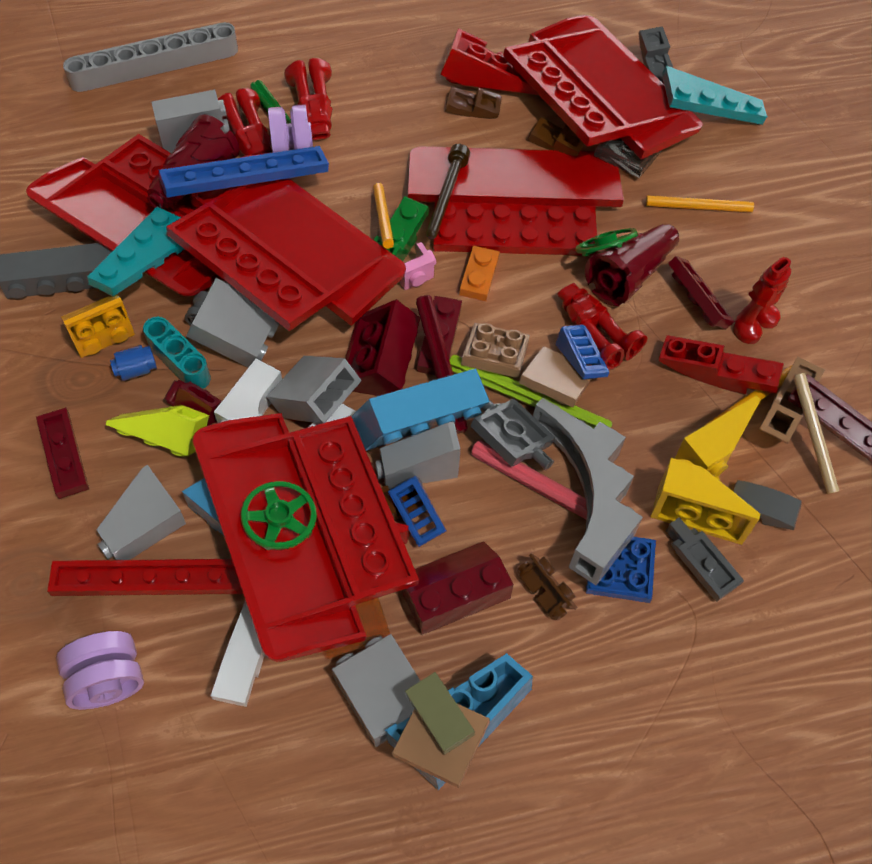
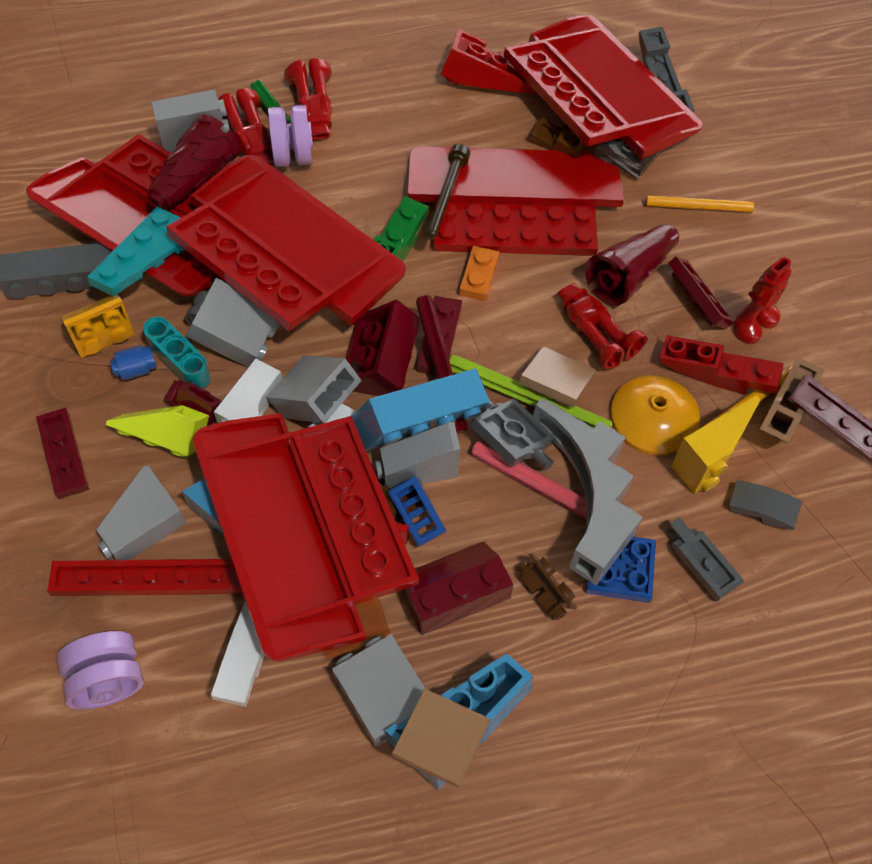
light grey beam [63,22,238,92] -> none
blue plate [159,146,329,198] -> none
green wheel [241,481,317,550] -> none
light orange bar [373,183,394,249] -> none
bright pink bracket [399,242,436,290] -> none
olive tile [405,672,475,755] -> none
reddish brown slope [445,86,502,118] -> none
medium nougat tile [461,323,530,378] -> none
blue slope [555,325,609,379] -> none
green wheel [575,228,638,256] -> none
yellow slope [650,458,760,545] -> none
teal wing [662,66,767,125] -> none
tan bar [793,373,839,494] -> none
none -> light orange dish [610,375,700,455]

